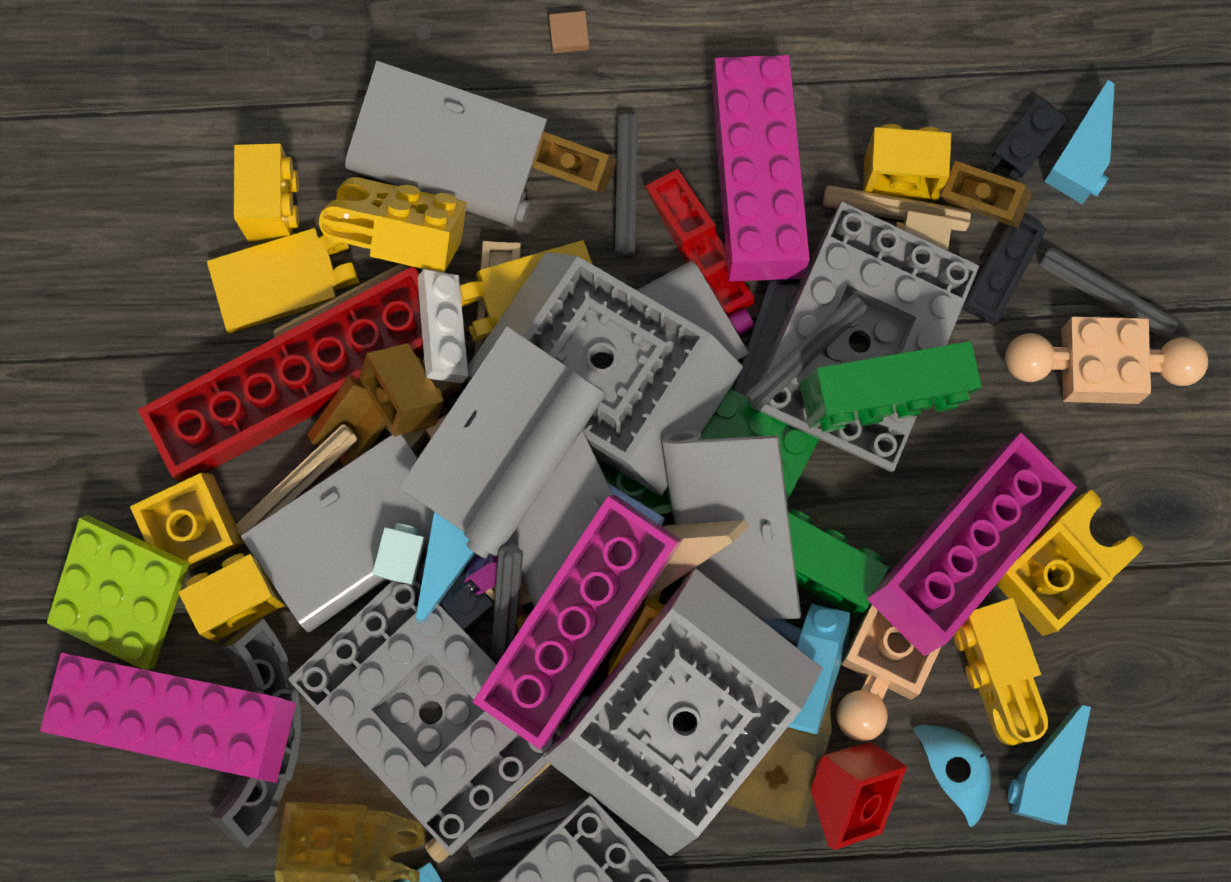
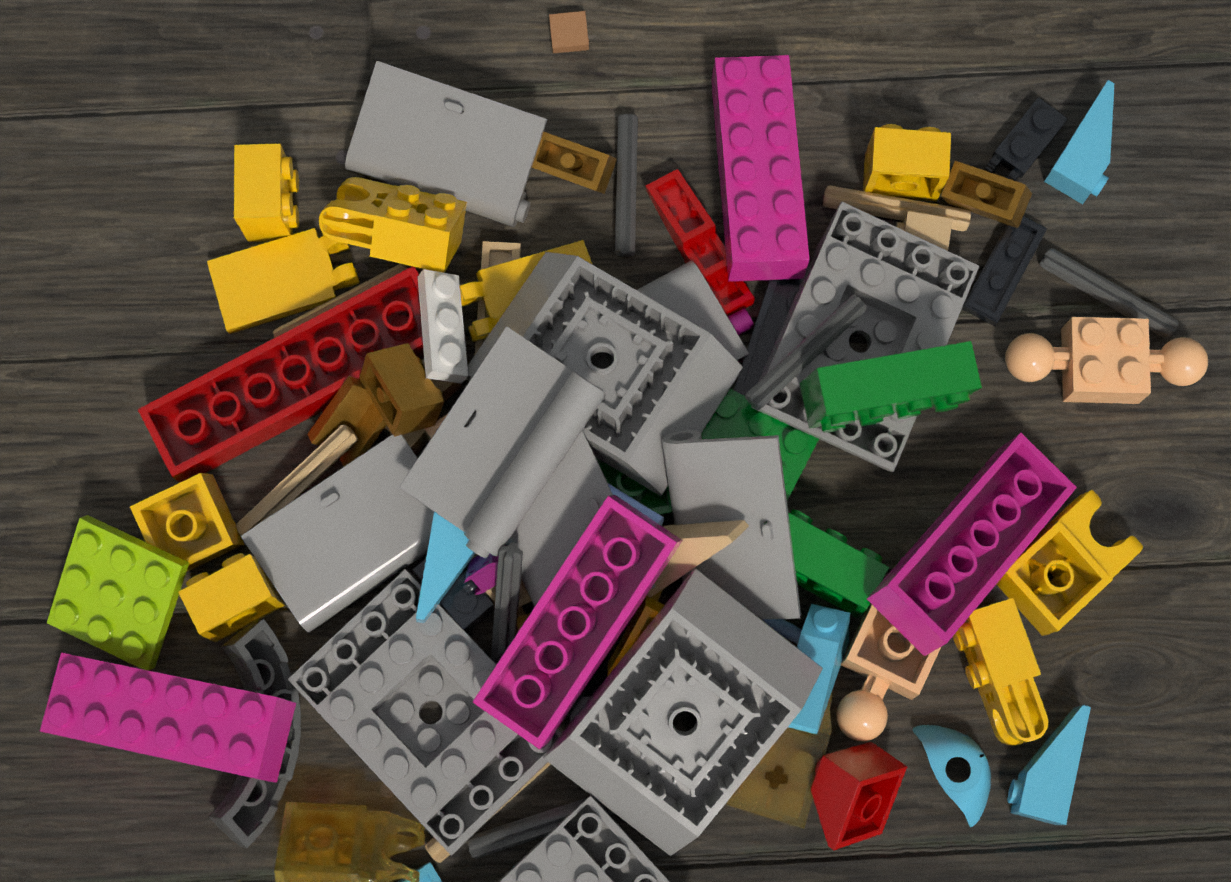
light aqua brick [372,523,426,586] -> none

